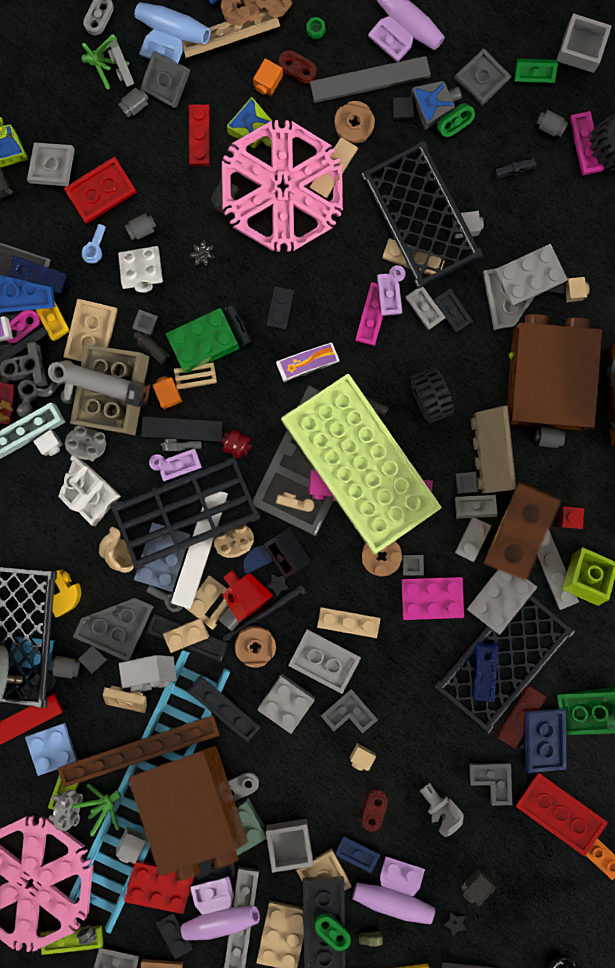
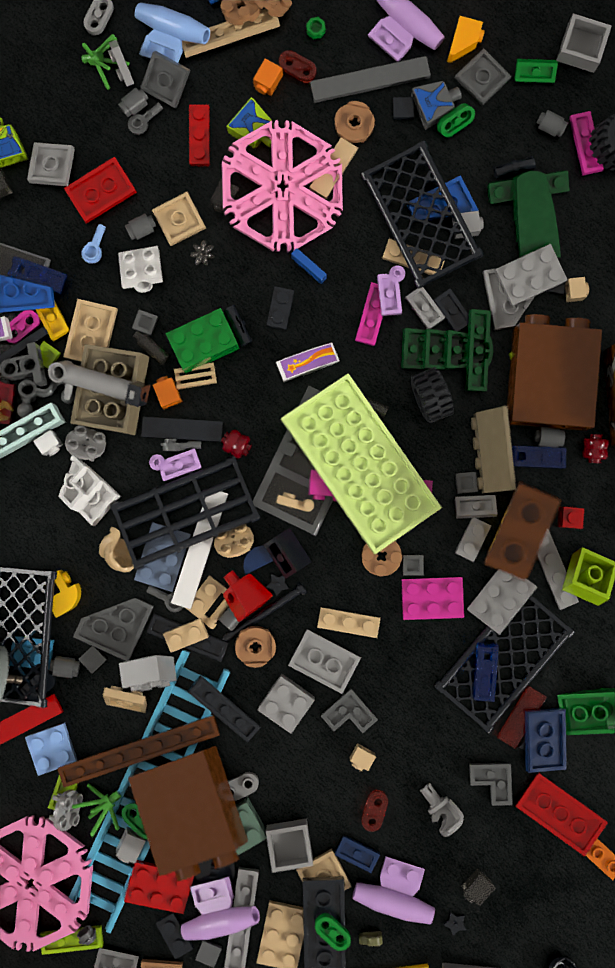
none -> lime plate [40,341,61,369]
none -> green plate [122,802,148,839]
none -> dark grey plate [128,102,163,135]
none -> tan tile [152,192,206,246]
none -> dark grey tile [195,940,222,968]
none -> blue tile [291,248,327,284]
none -> dark green slope [401,309,493,392]
none -> blue wing [407,176,479,220]
none -> light orange slope [447,16,485,63]
none -> dark green slope [487,170,569,258]
none -> clear blue plate [511,446,566,468]
none -> dark red piece [583,434,609,463]

